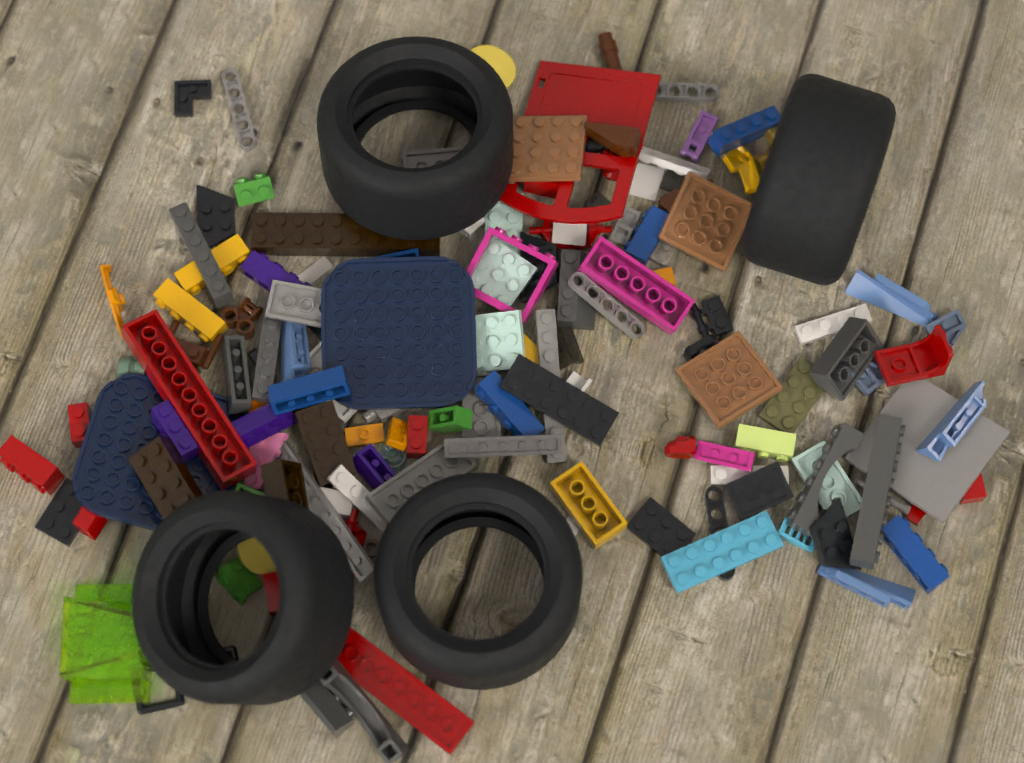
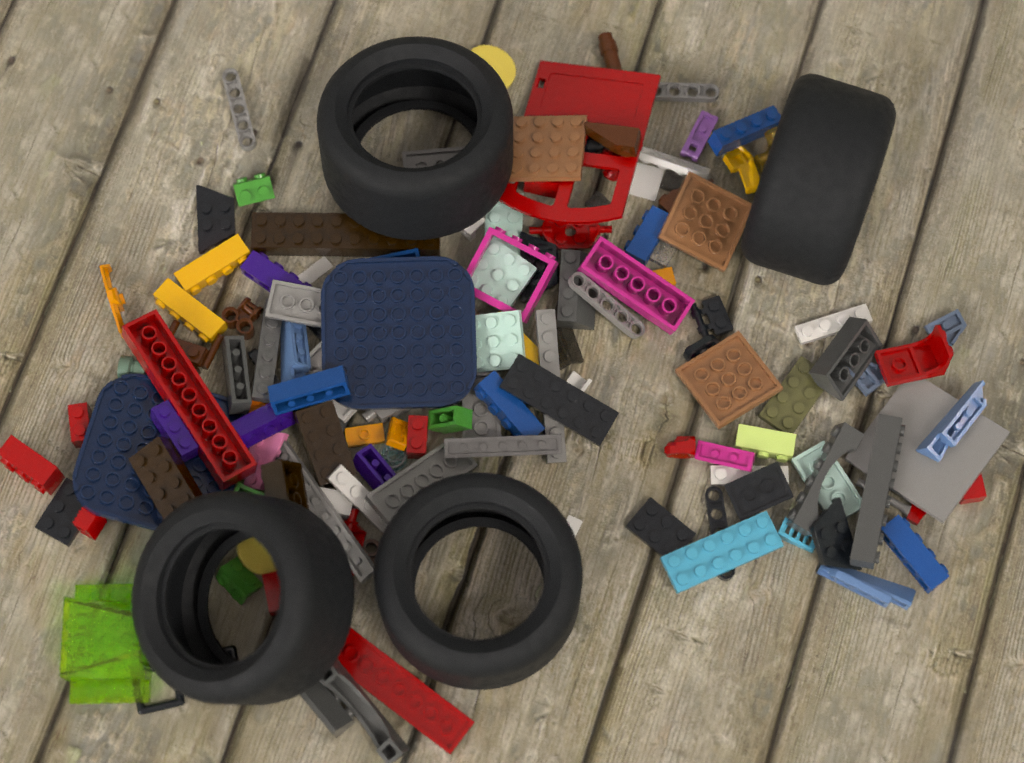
dark grey arch [169,202,234,309] -> none
black plate [174,80,212,117] -> none
yellow brick [550,461,628,550] -> none
white sticker [552,222,587,246] -> none
light grey slope [609,206,642,246] -> none
medium blue wedge [845,269,938,326] -> none

